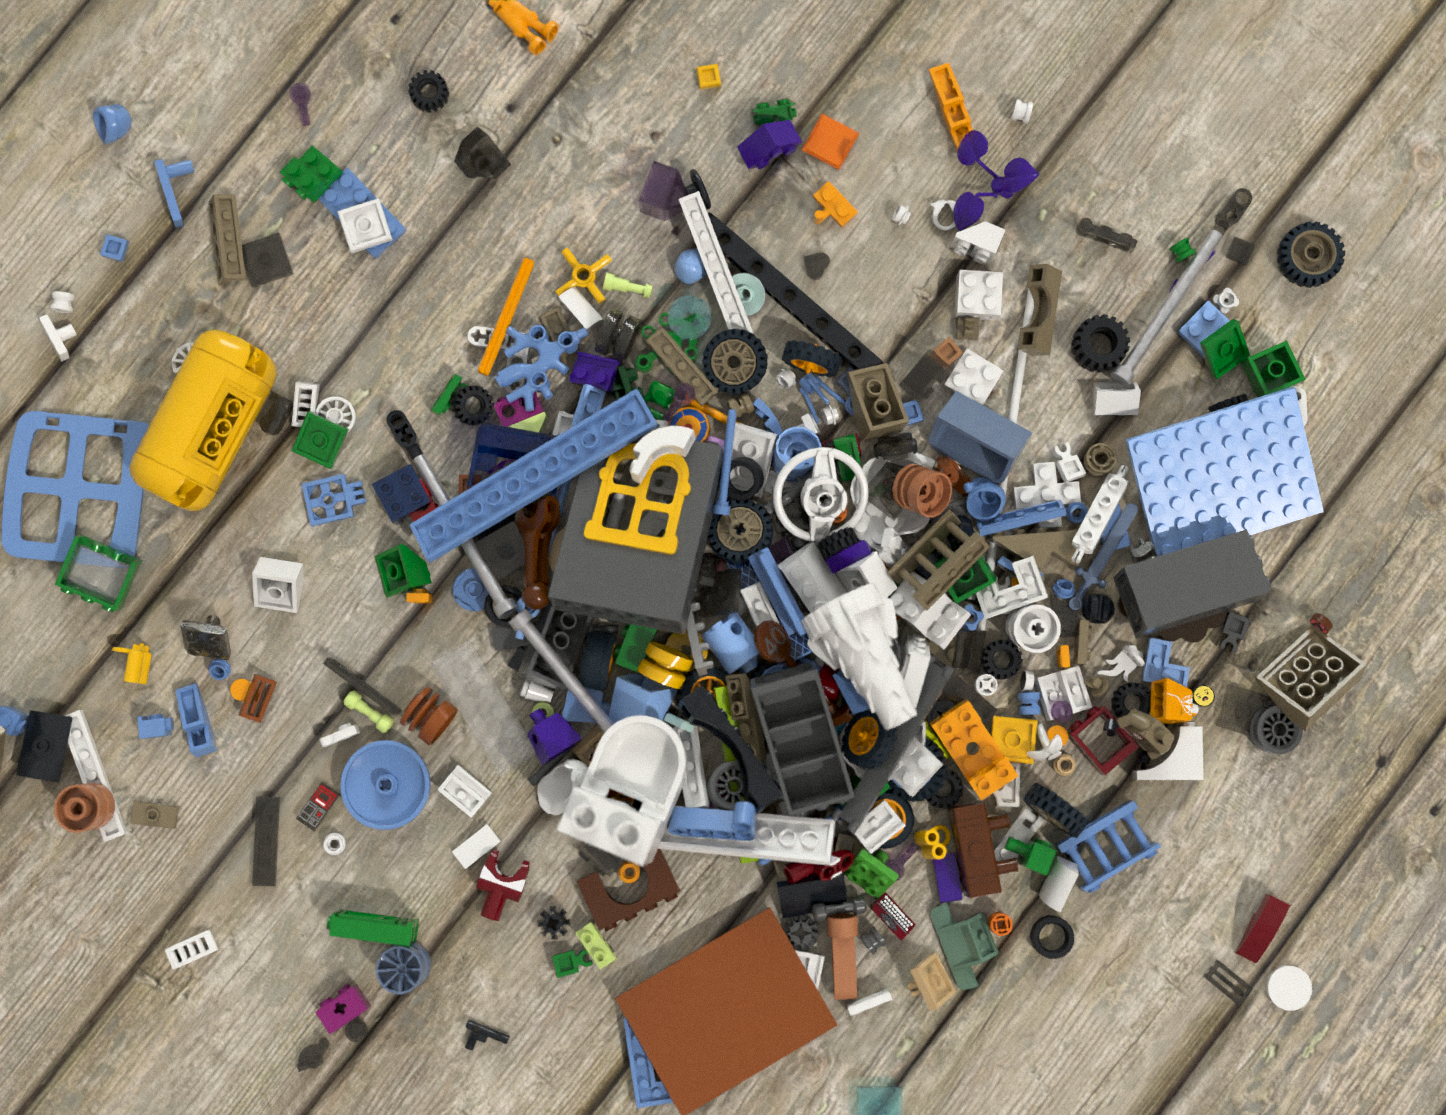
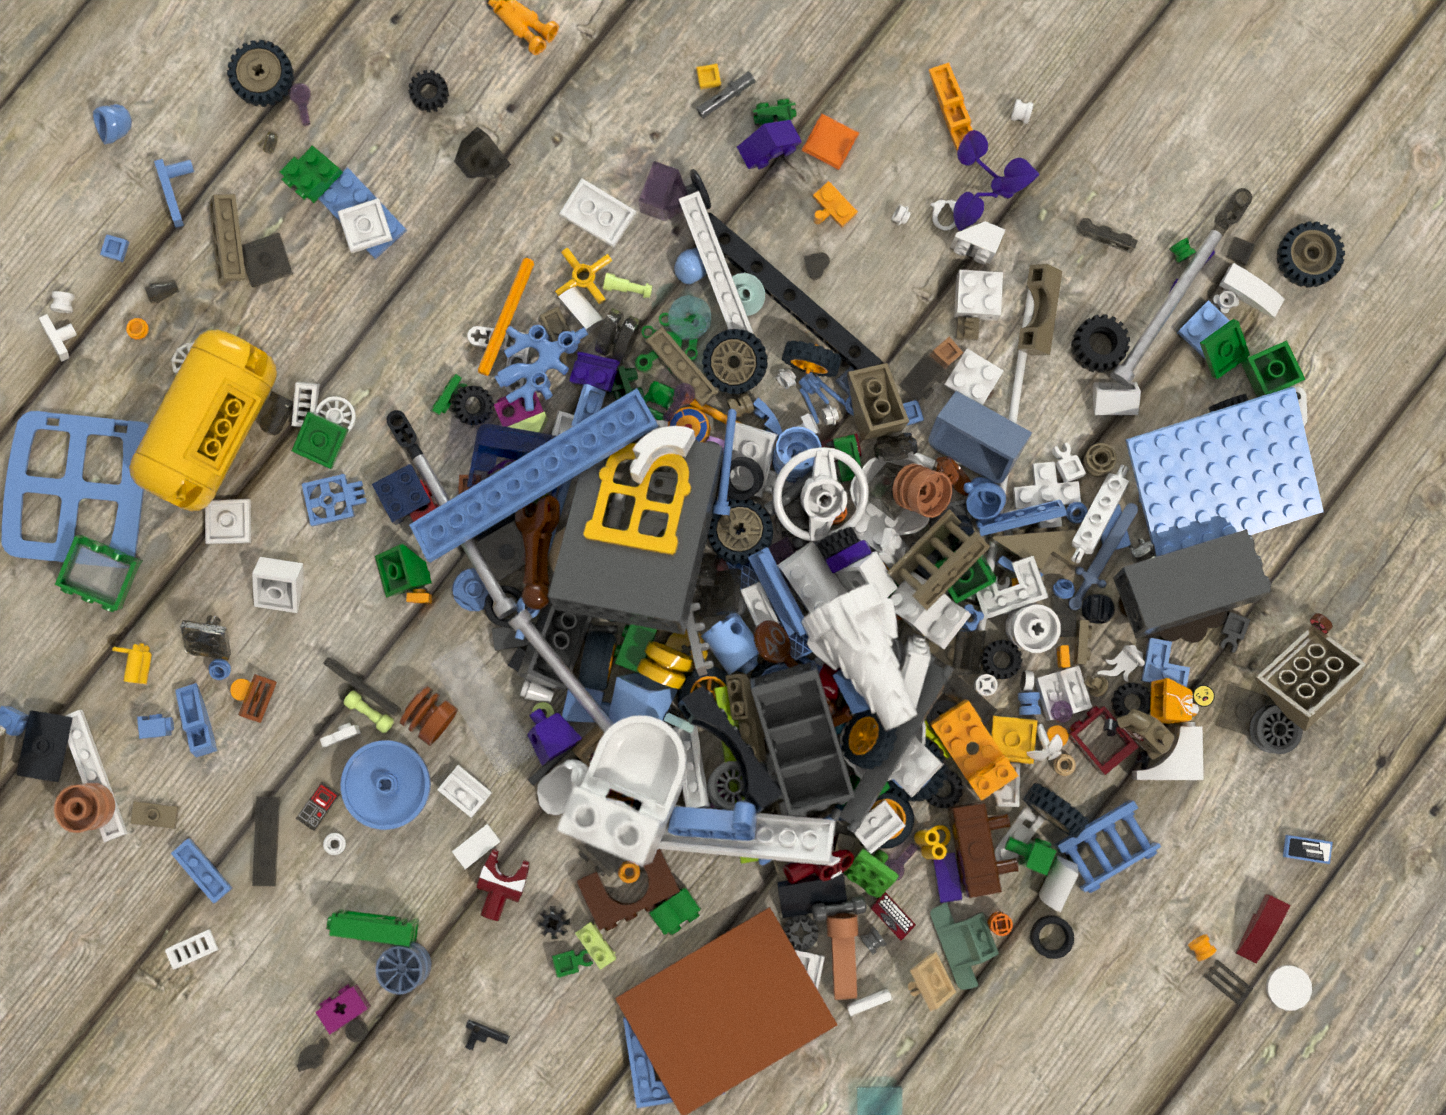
none -> light orange plate [126,318,149,340]
none -> clear smoke cone [145,279,179,304]
none -> medium blue plate [171,838,233,904]
none -> white tile [205,499,251,544]
none -> wheel [227,40,294,107]
none -> clear smoke tile [263,131,278,154]
none -> white tile [559,178,636,249]
none -> green brick [649,887,701,936]
none -> dark grey pin [696,71,756,119]
none -> light orange wheel [1188,934,1217,962]
none -> white slope [1219,263,1285,318]
none -> slope [1283,835,1333,864]

